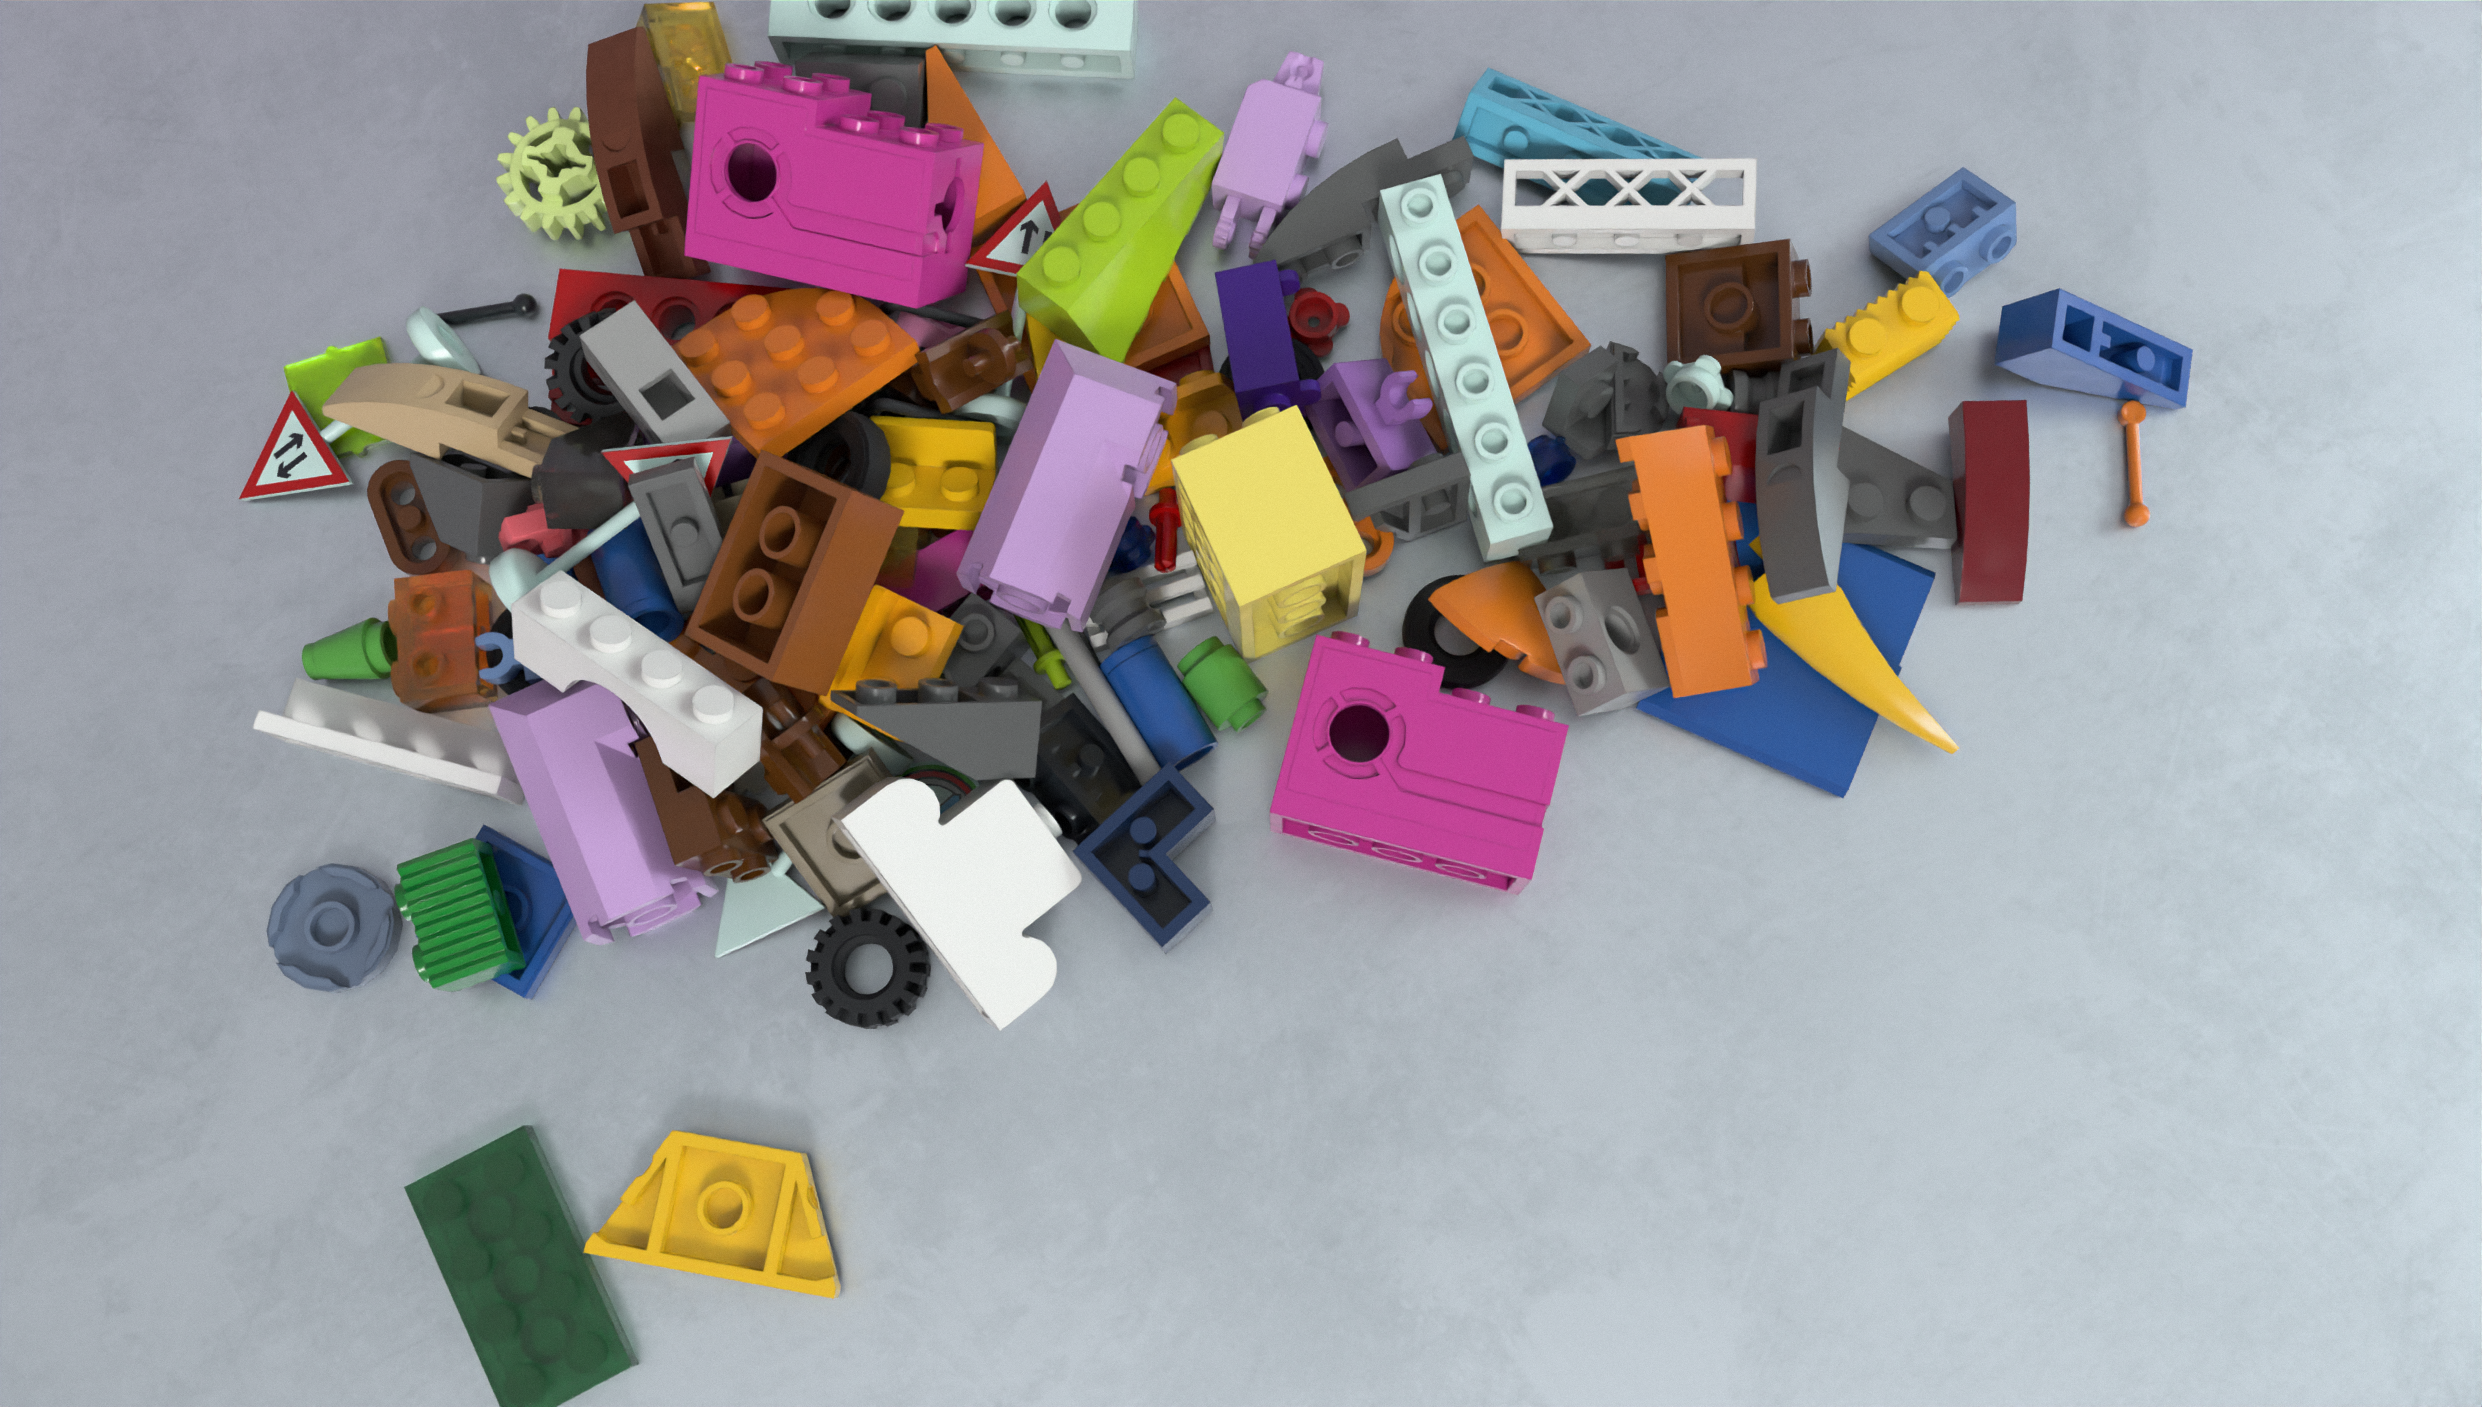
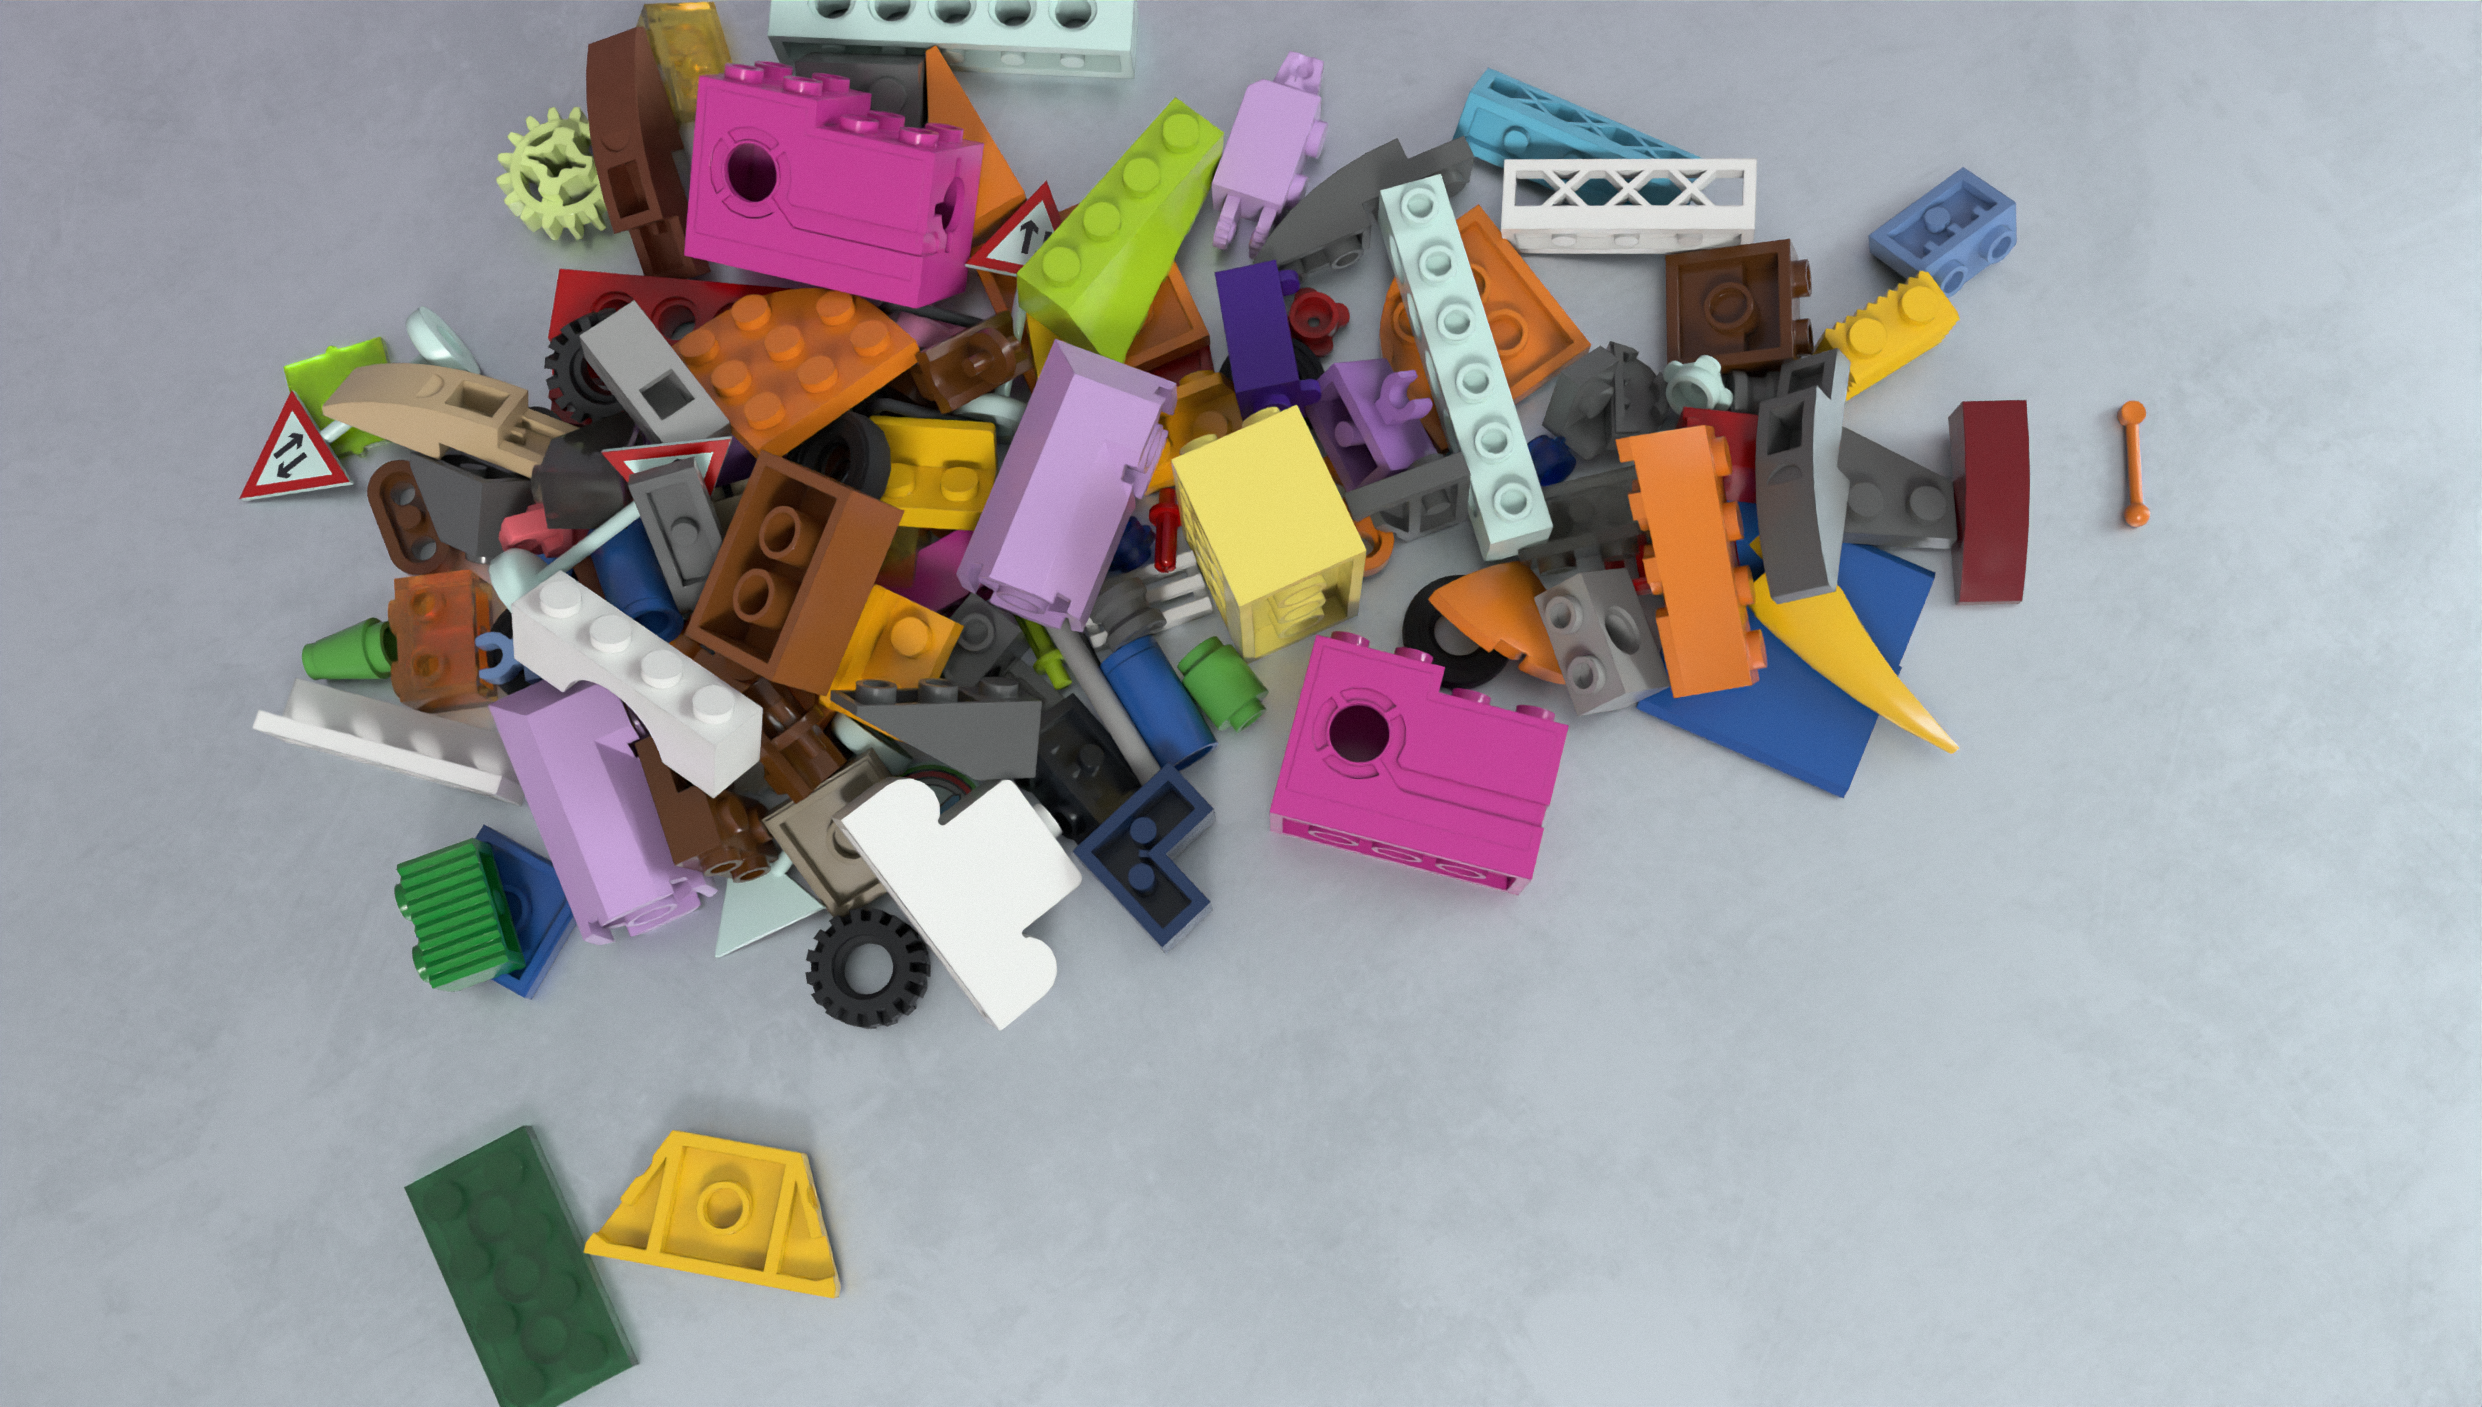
sand blue tile [266,863,403,993] -> none
black hinge [437,293,538,325] -> none
slope [1994,288,2193,410] -> none

